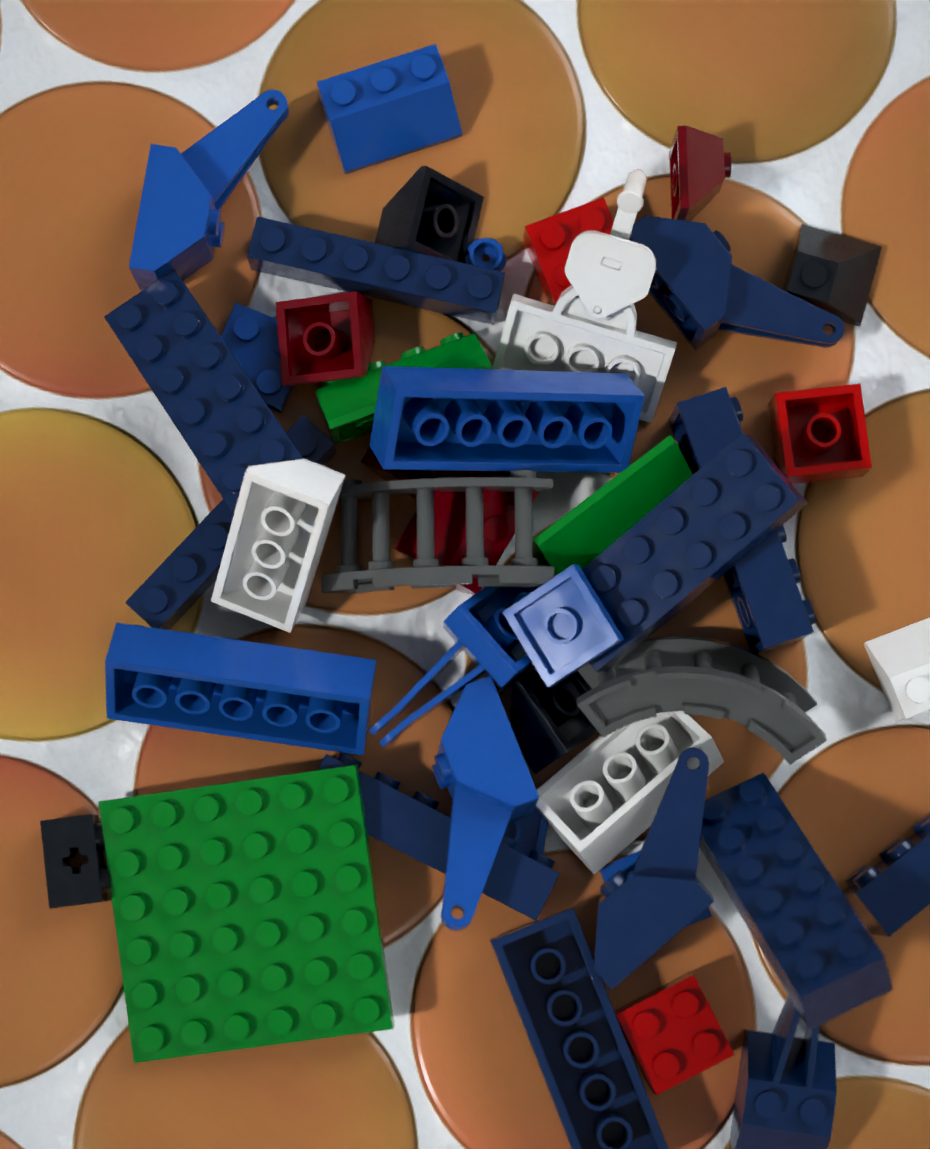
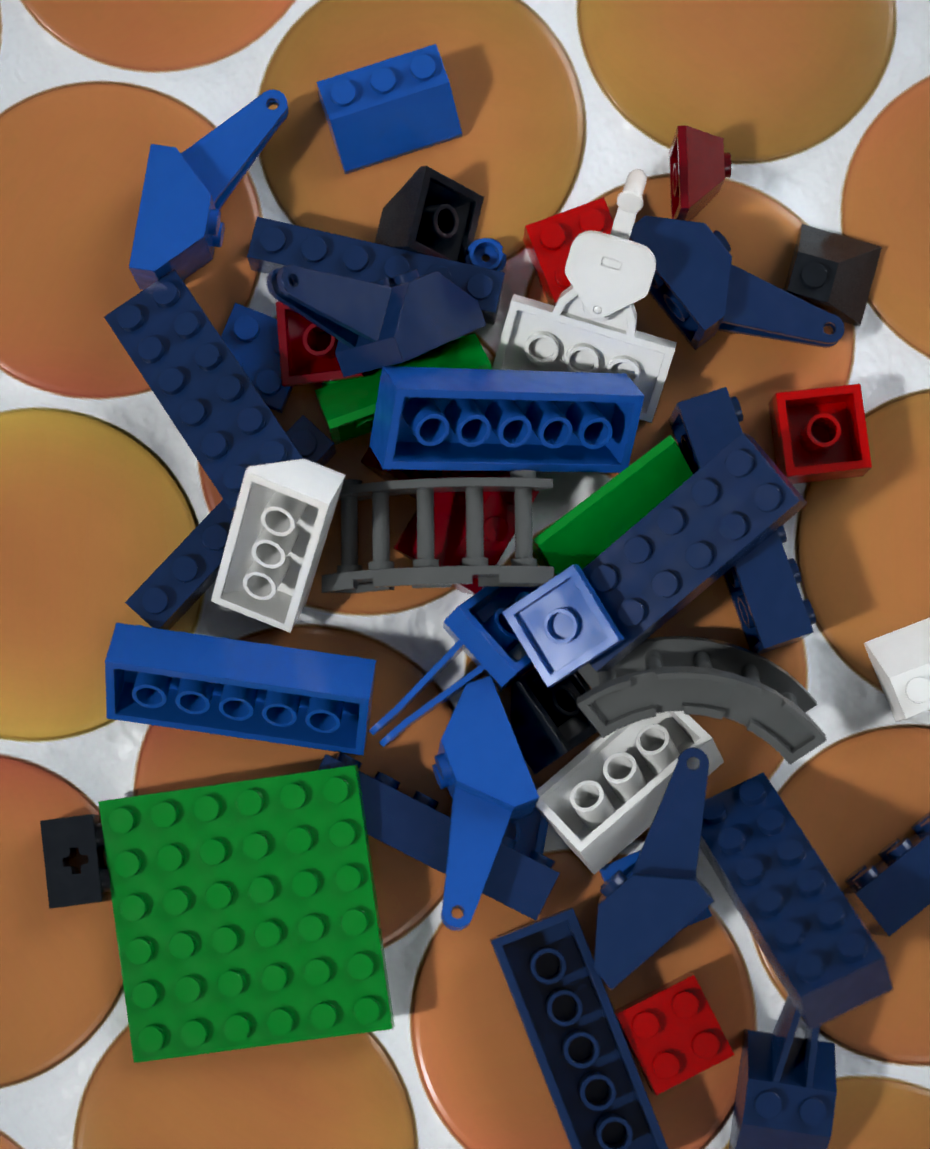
none -> dark blue slope [267,265,486,377]

